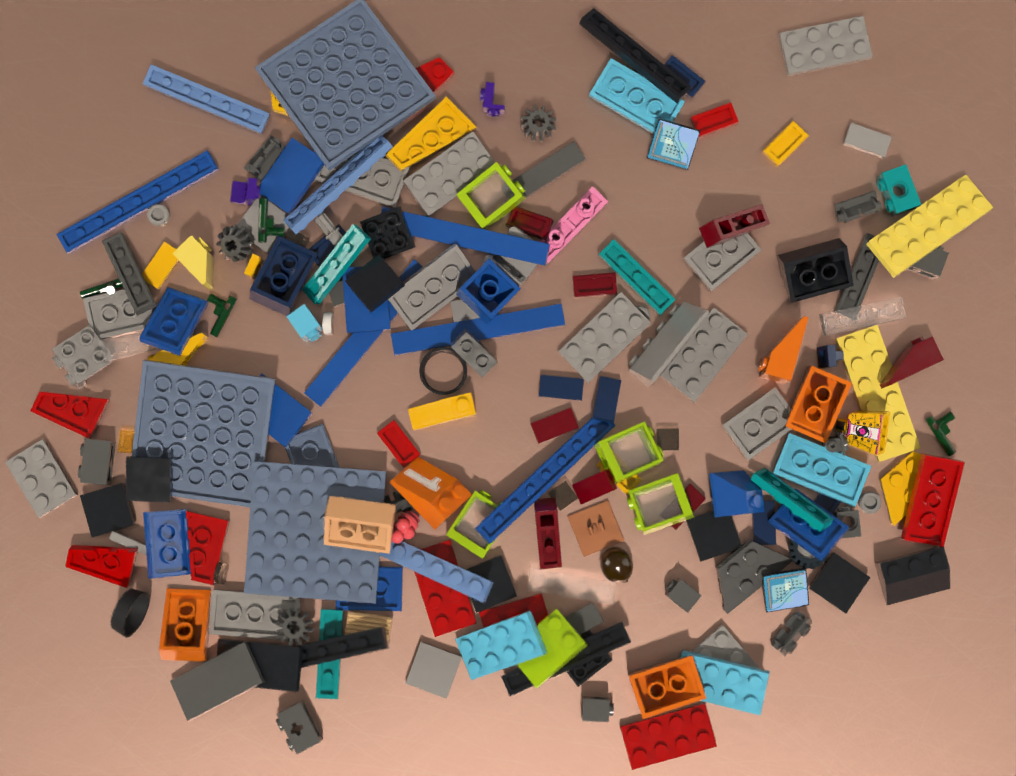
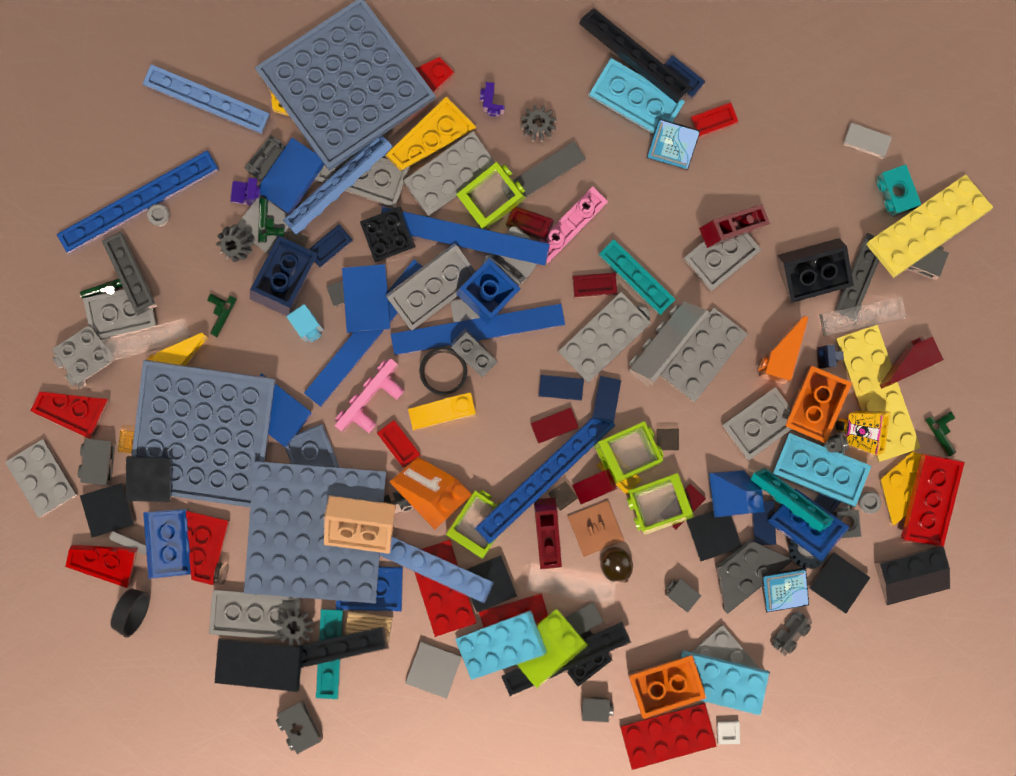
blue tile [139,287,208,356] -> none
yellow tile [142,242,179,290] -> none
orange slope [159,588,211,662] -> none
dark grey tile [170,642,265,721] -> none
light yellow slope [172,235,214,290] -> none
yellow tile [244,254,263,279] -> none
teal plate [302,224,371,305] -> none
light grey axle [315,213,343,246] -> none
white tile [322,312,334,335] -> none
black tile [345,254,405,313] -> none
coral piece [392,511,419,544] -> none
yellow tile [763,121,809,167] -> none
light grey plate [778,16,873,76] -> none
dark grey hinge [834,190,882,223] -> none
none -> bright pink plate [335,358,405,434]
none -> white tile [716,721,740,744]

